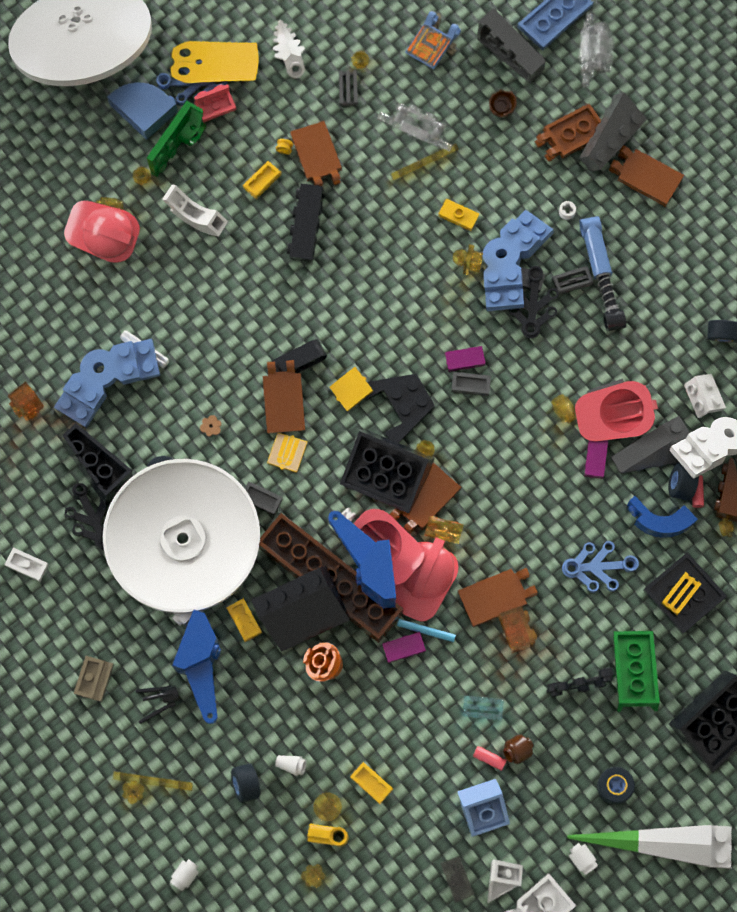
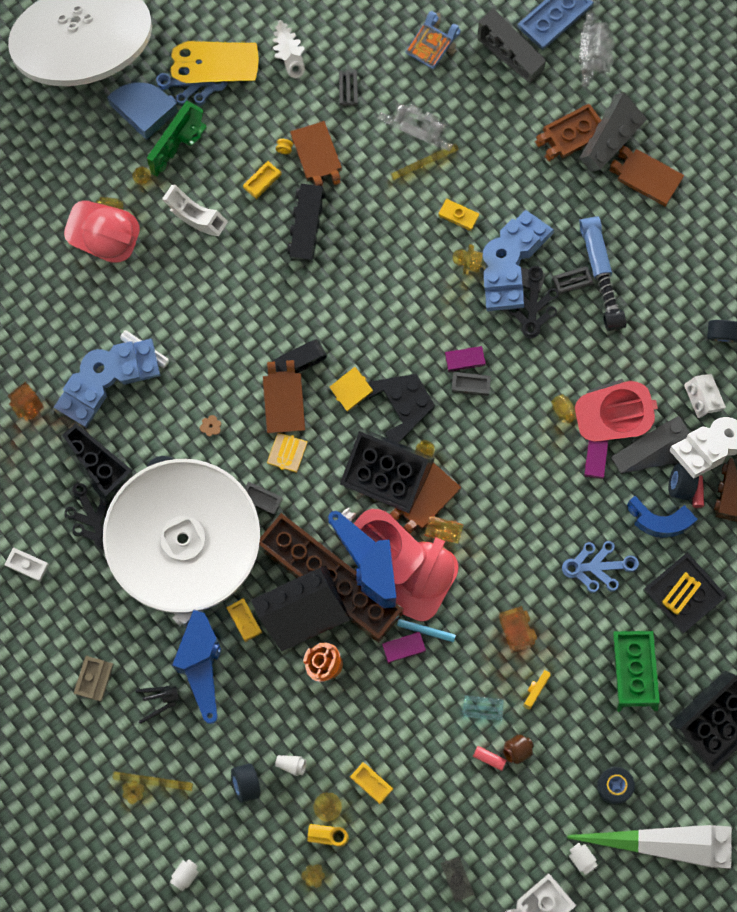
coral bracket [194,84,236,122] -> none
clear yellow plate [351,51,369,69] -> none
dark orange tile [458,568,538,627] -> none
light blue slope [458,779,510,837] -> none
white slope [487,860,523,903] -> none
reddish brown hair [489,90,517,118] -> none
black plant [546,668,615,697] -> none
white bush [559,201,576,220] -> none
clear yellow plate [719,518,735,537] -> none
none -> yellow plate [523,670,551,710]

